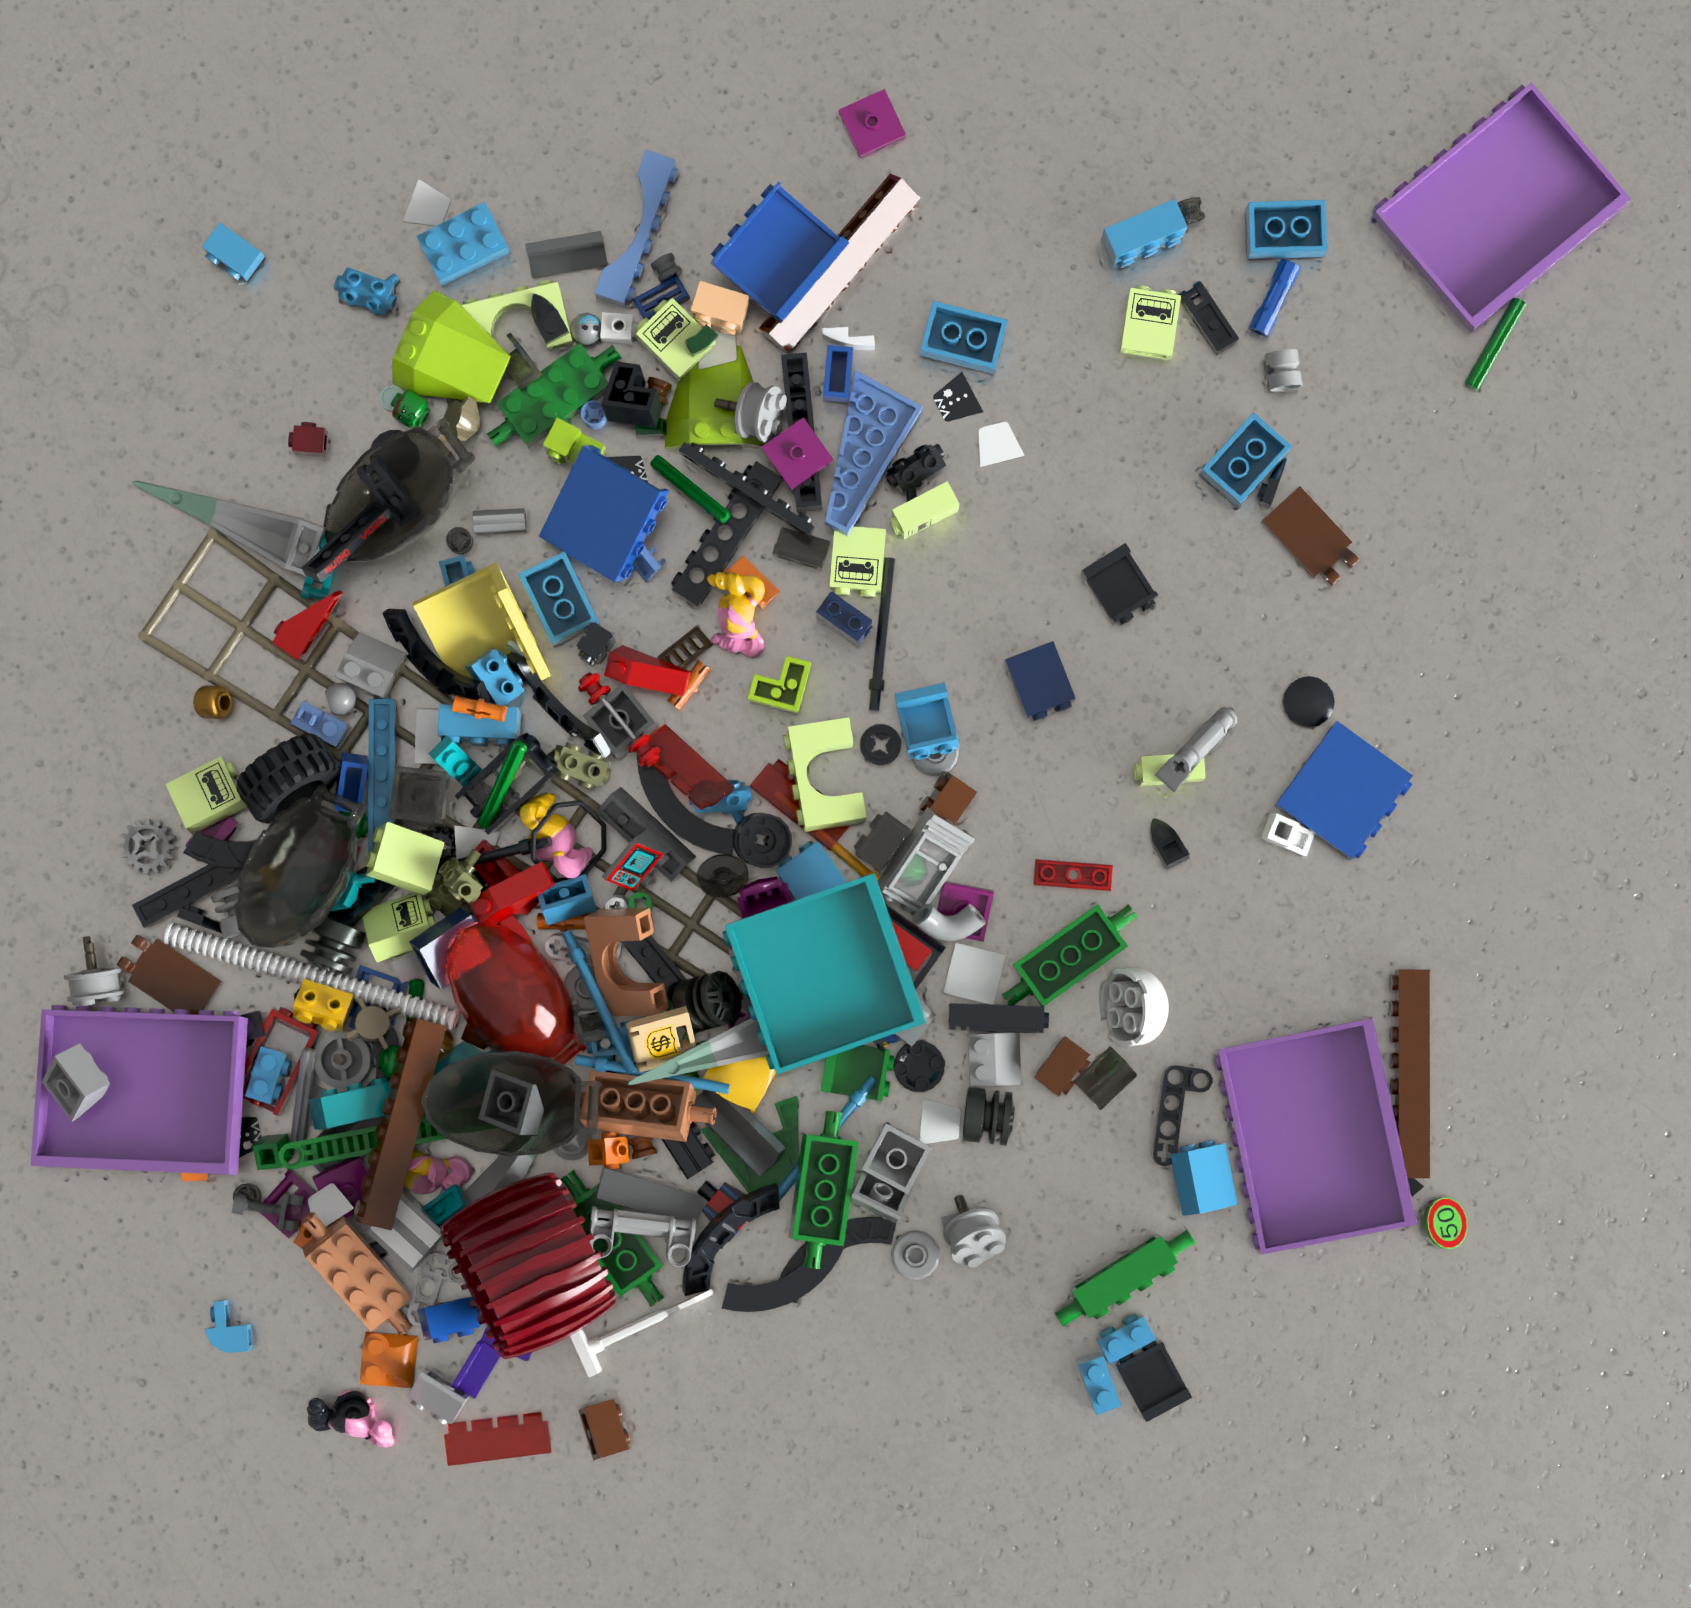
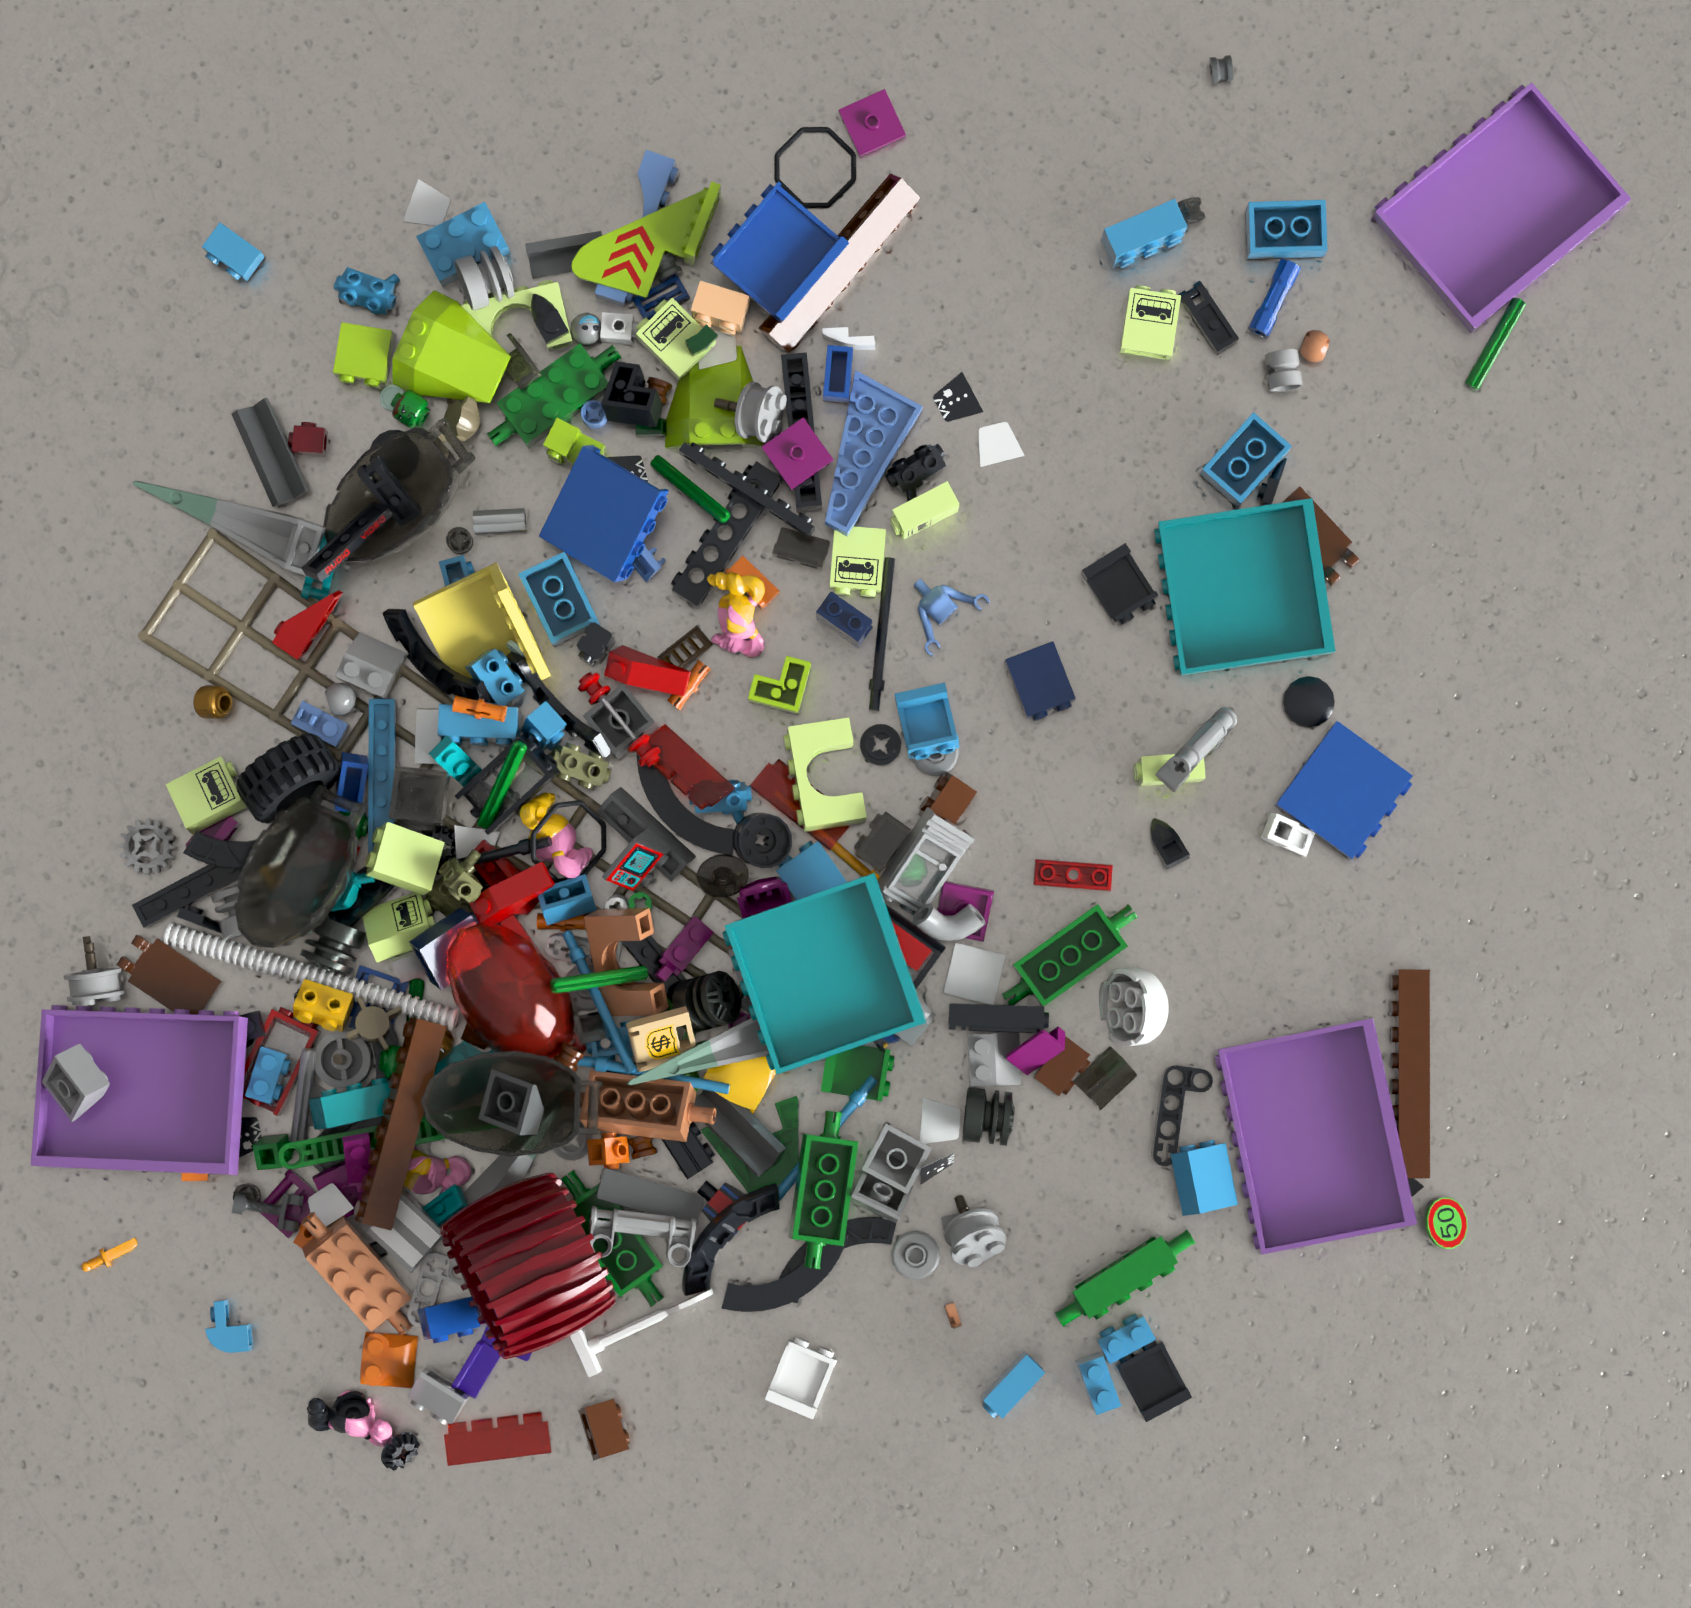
black dish [894,1041,945,1092] -> none
dark azure brick [920,301,1008,374] -> none
none -> light orange piece [81,1238,137,1272]
none -> dark grey panel [231,398,308,507]
none -> lime piece [333,322,395,388]
none -> magenta hinge [342,1133,371,1201]
none -> black gear [381,1432,420,1471]
none -> light grey wheel [454,245,515,311]
none -> dark azure brick [521,701,566,751]
none -> green axle [550,966,648,993]
none -> reddish brown wheel [553,1042,585,1073]
none -> lime piece [572,181,721,298]
none -> magenta hinge [654,915,714,982]
none -> white panel [765,1337,837,1419]
none -> black piece [774,127,856,208]
none -> medium blue piece [913,579,989,656]
none -> black sticker [920,1153,954,1185]
none -> nougat tile [944,1302,962,1329]
none -> dark azure brick [981,1351,1046,1419]
none -> magenta panel [1006,1027,1065,1075]
none -> teal panel [1154,498,1336,676]
none -> dark grey wheel [1209,55,1233,83]
none -> nougat piece [1300,330,1330,362]

